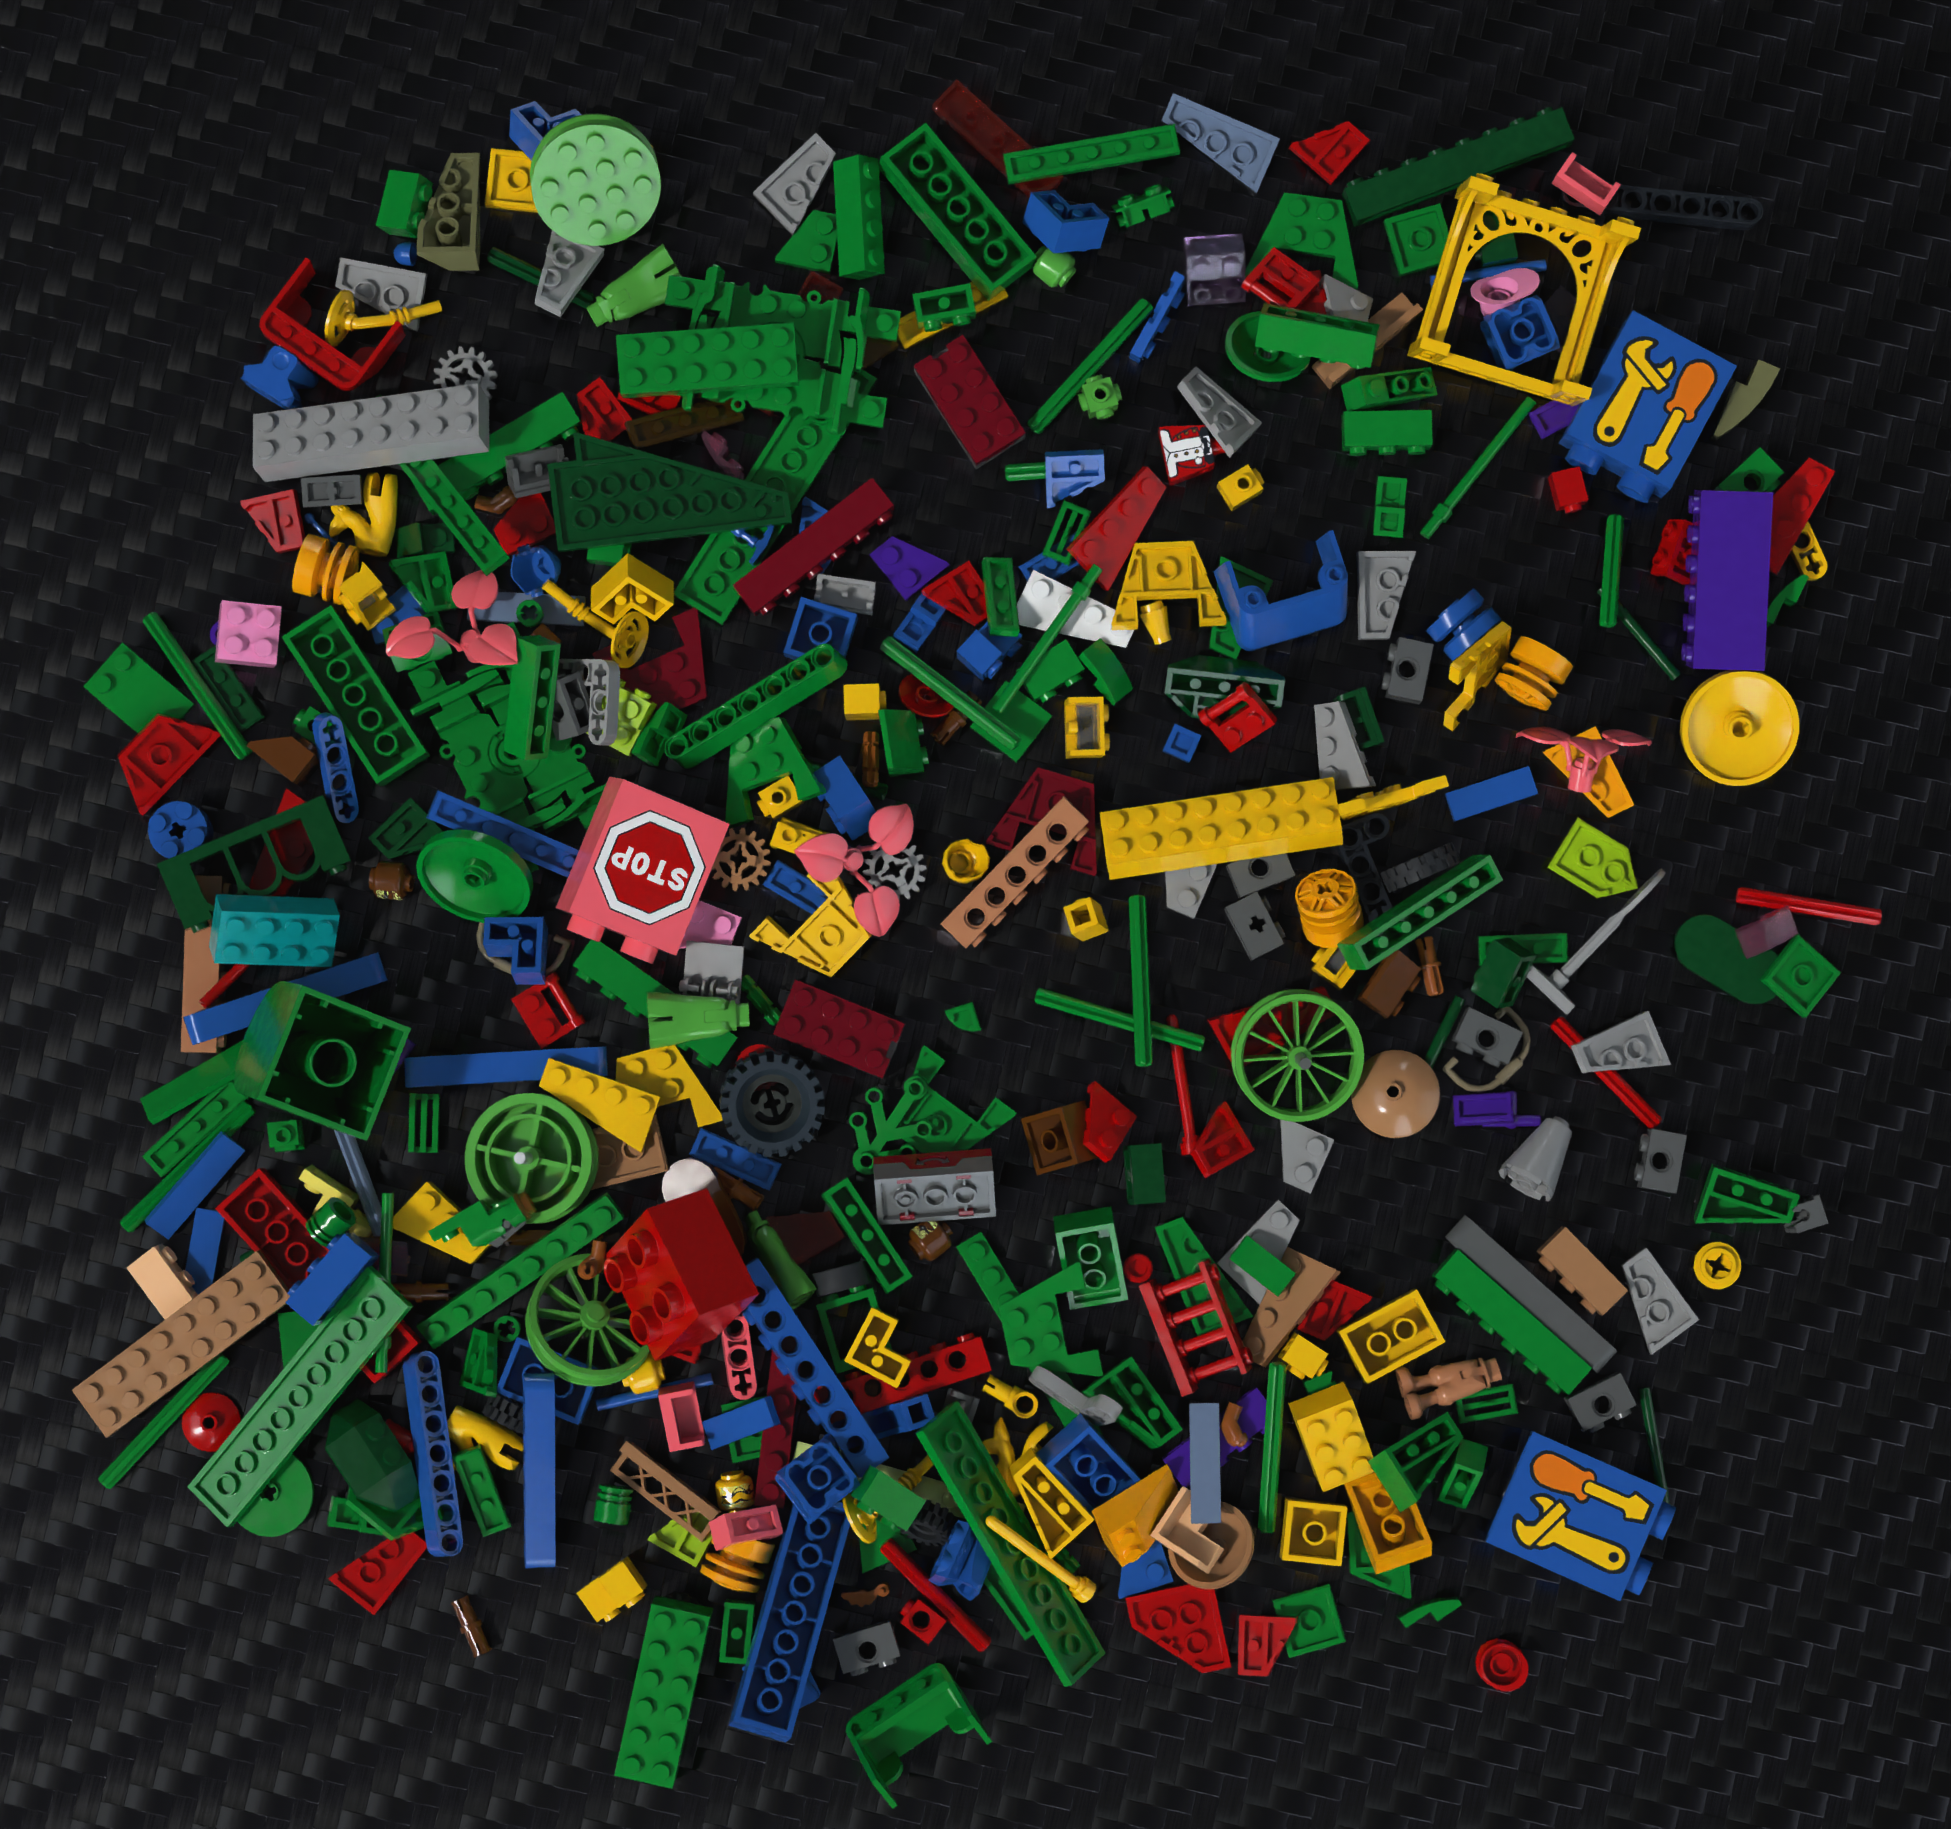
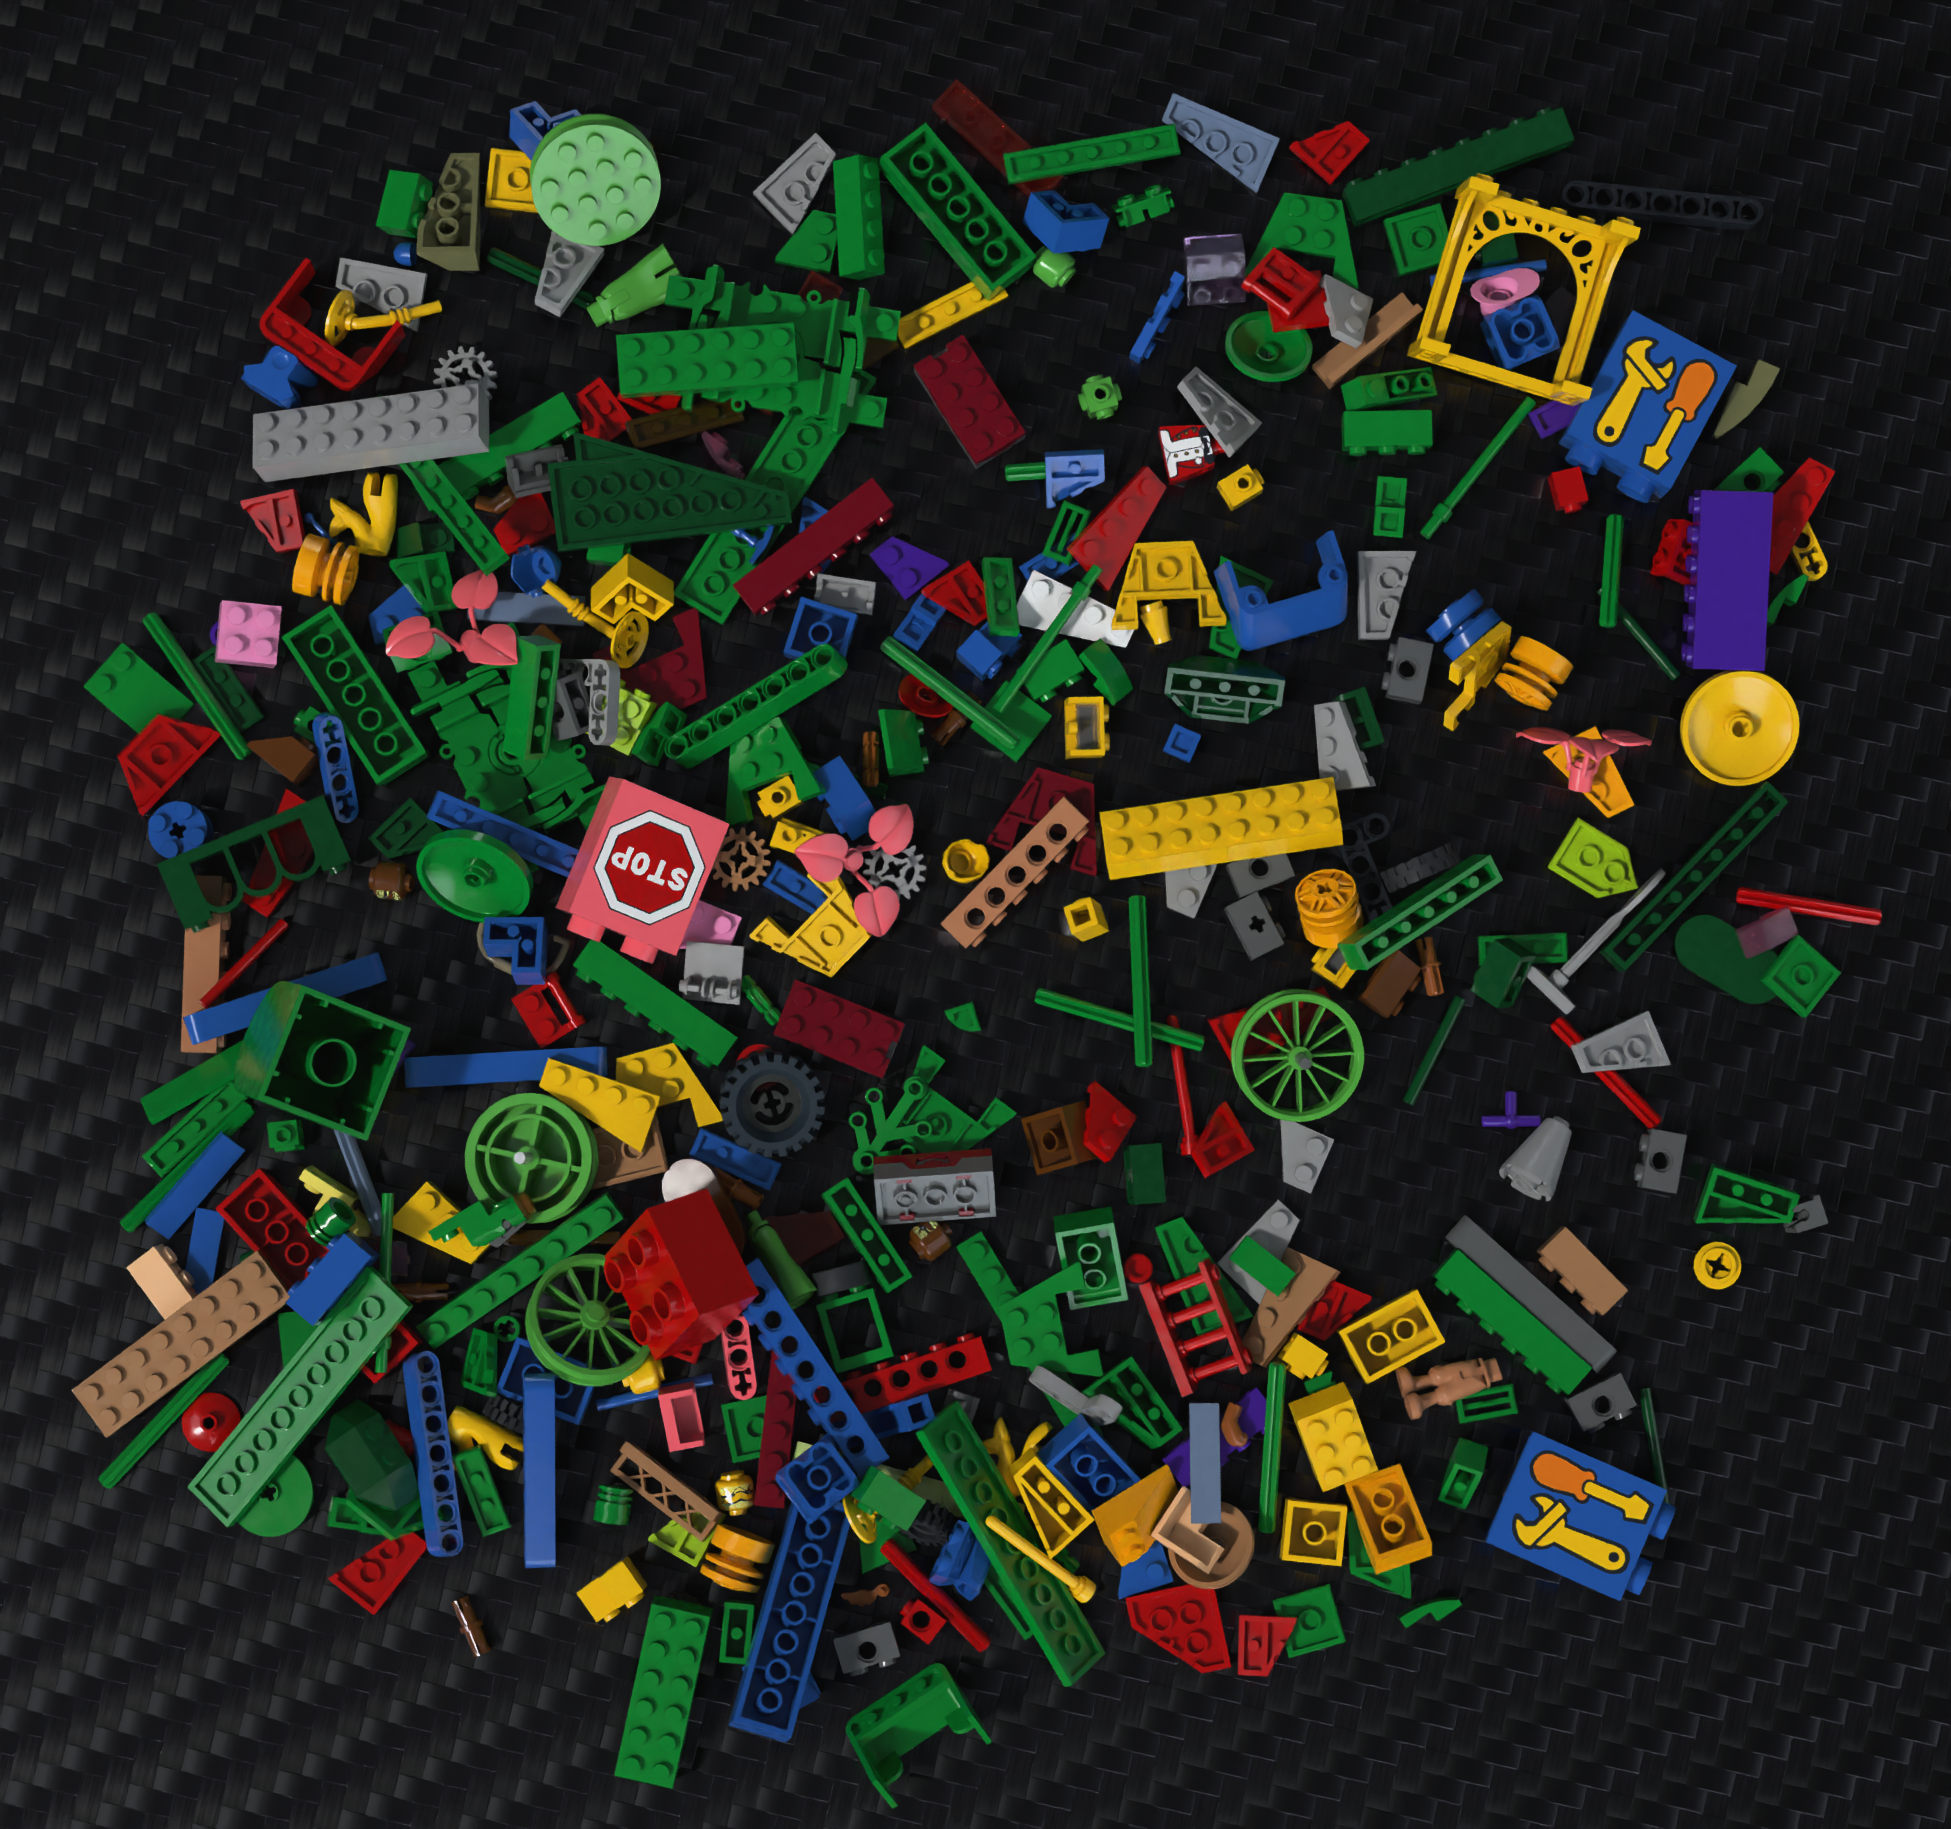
teal brick [209,894,340,967] -> none
dark grey hinge [301,474,364,508] -> none
yellow window [338,561,396,631] -> none
green tile [408,1093,440,1153] -> none
green bush [516,600,544,628] -> none
dark orange arm [577,1240,608,1280] -> none
bright green piece [647,992,750,1049] -> none
blue tile [702,1396,781,1450] -> none
coral panel [709,1505,783,1551] -> none
yellow brick [844,683,887,720] -> none
yellow brick [844,1306,911,1388] -> none
green brick [913,283,976,332] -> none
yellow pin [981,1374,1038,1418] -> none
green axle [1027,298,1154,434] -> none
red plate [1198,682,1277,753] -> none
green brick [1255,303,1380,369] -> none
yellow wing [1337,775,1449,821] -> none
medium nougat dish [1351,1050,1440,1138] -> none
green wedge [1368,1412,1463,1513] -> none
dark tan piece [1443,1007,1531,1093] -> none
blue tile [1445,766,1538,822] -> none
dark grey brick [1452,1007,1523,1067] -> none
dark purple tile [1453,1092,1514,1126] -> none
red piece [1475,1638,1529,1691] -> none
coral panel [1551,152,1621,216] -> none
light grey wing [1621,1248,1699,1355] -> none
none -> dark green brick [1599,781,1788,972]

